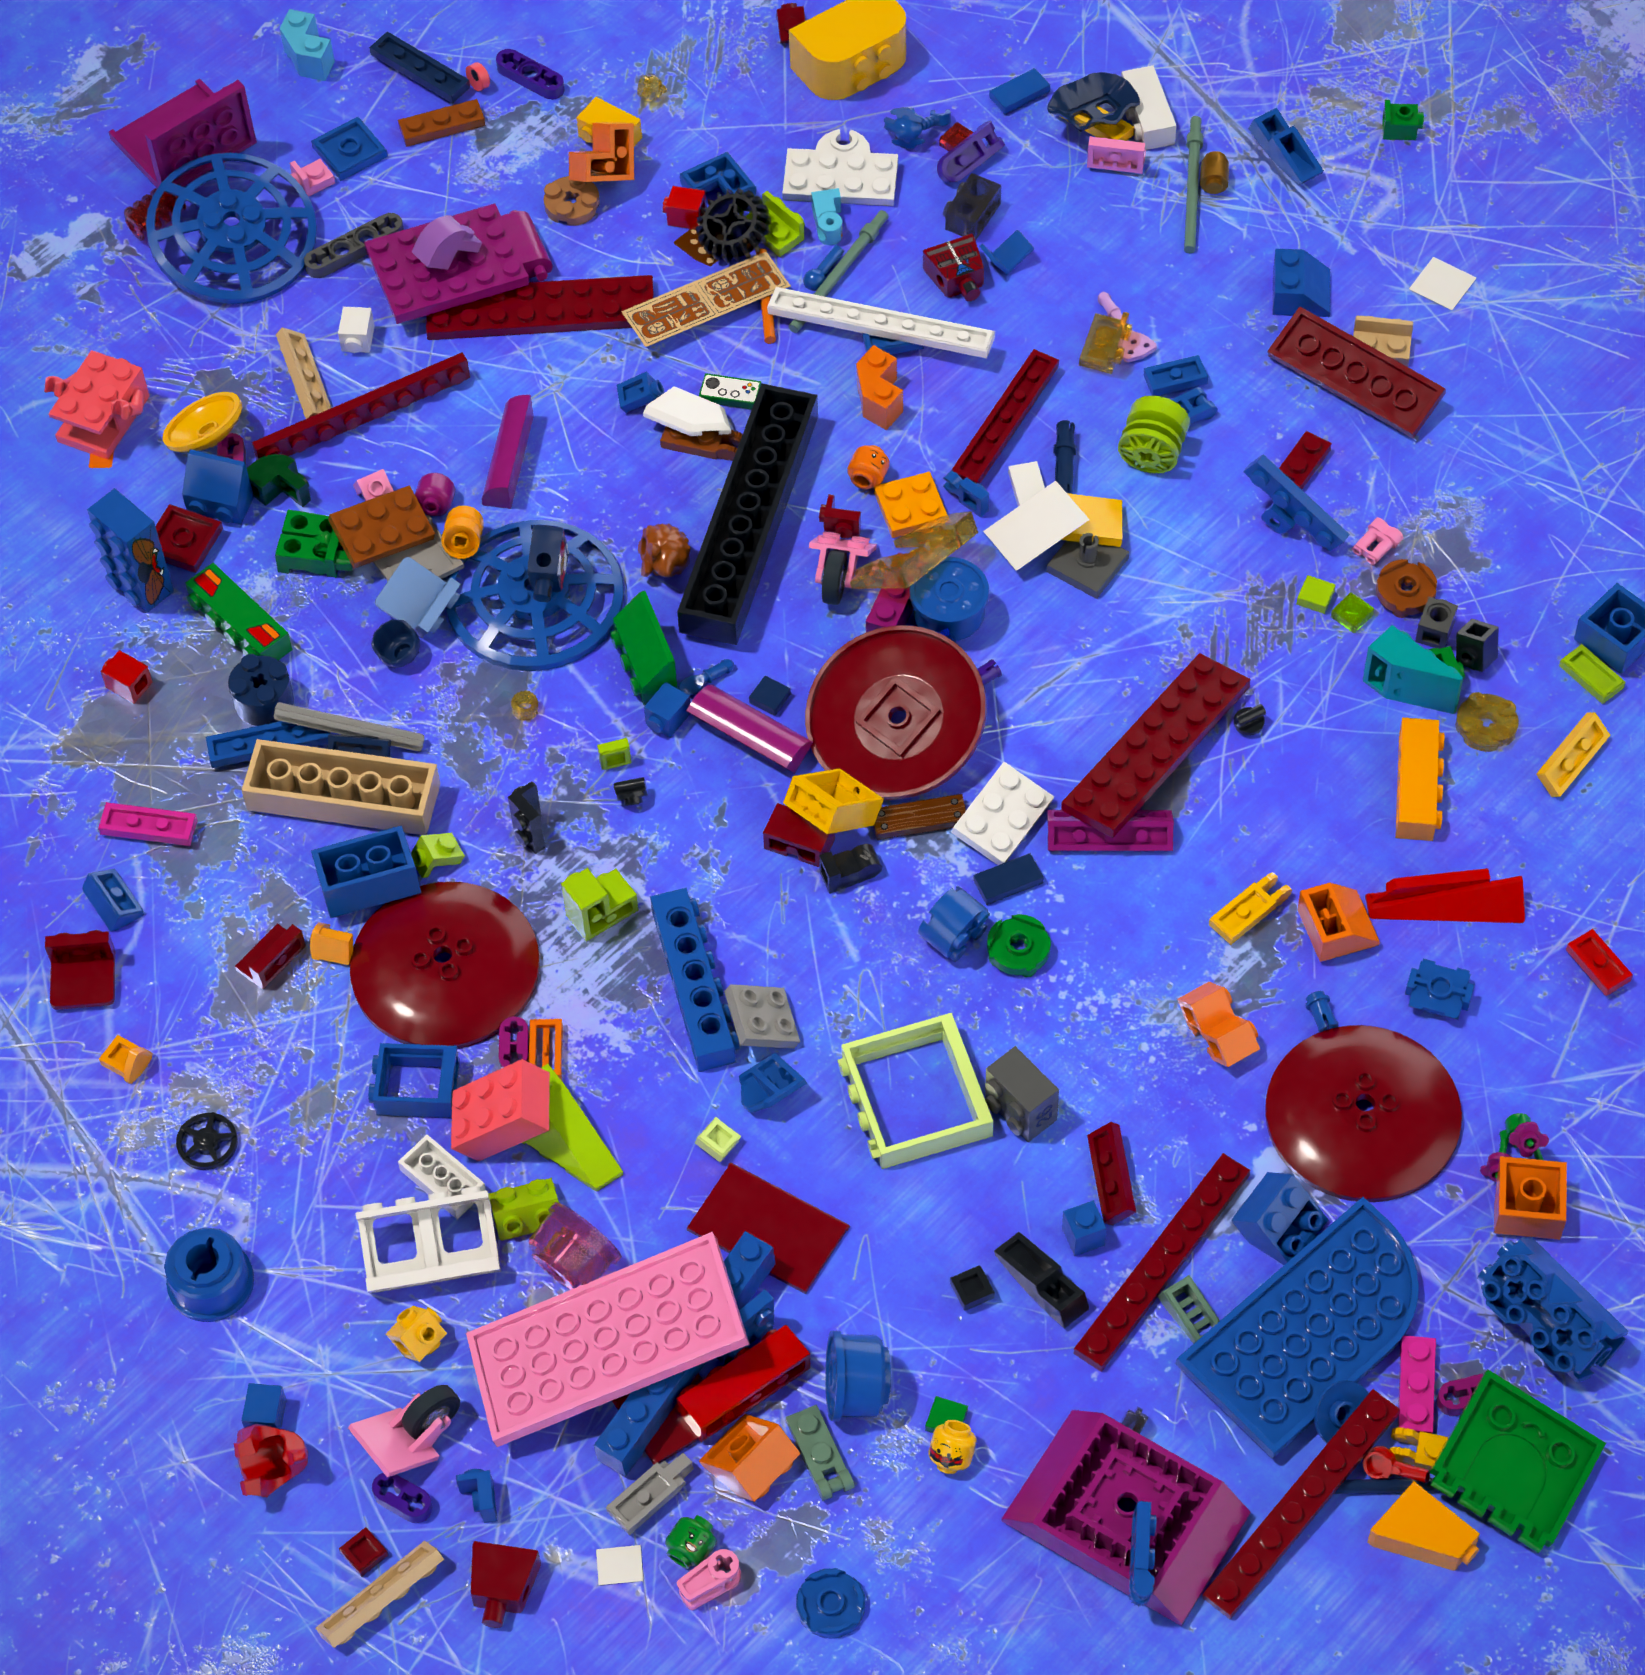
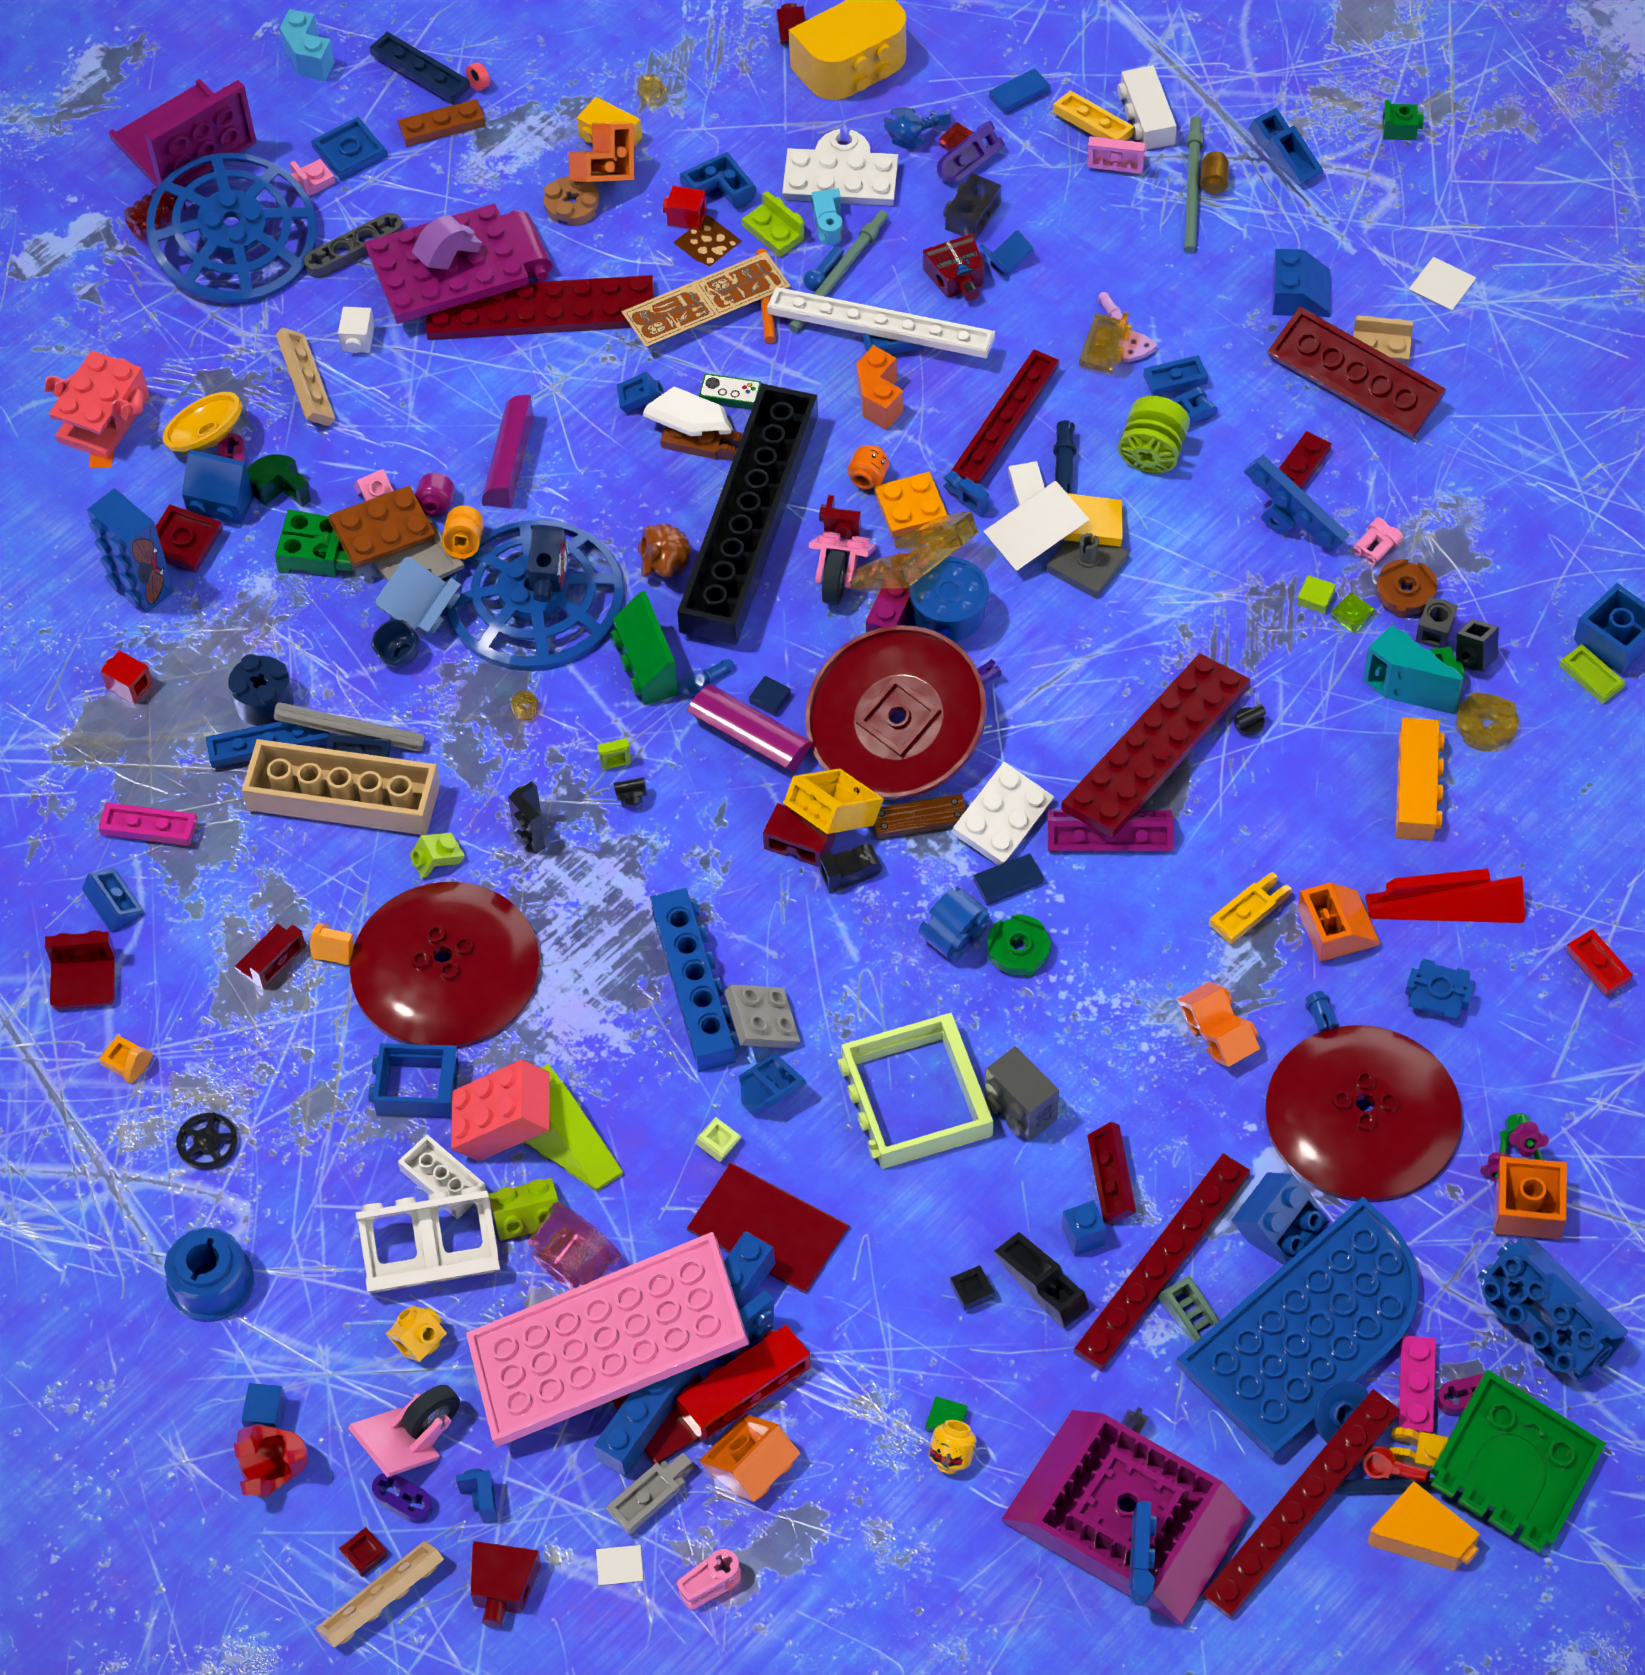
green brick [185,563,292,660] -> none
dark red plate [252,352,470,460] -> none
blue brick [311,825,421,918] -> none
dark purple beam [496,49,565,100] -> none
magenta beam [499,1016,529,1068] -> none
orange tile [529,1019,563,1081] -> none
lime brick [561,868,639,942] -> none
blue brick [644,682,691,738] -> none
green head [665,1515,717,1569] -> none
black gear [696,188,772,264] -> none
sand green plate [786,1404,855,1501] -> none
blue tile [796,1568,865,1638] -> none
blue wheel [825,1331,891,1421] -> none
dark blue piece [1047,72,1140,132] -> none
yellow plate [1536,712,1610,797] -> none

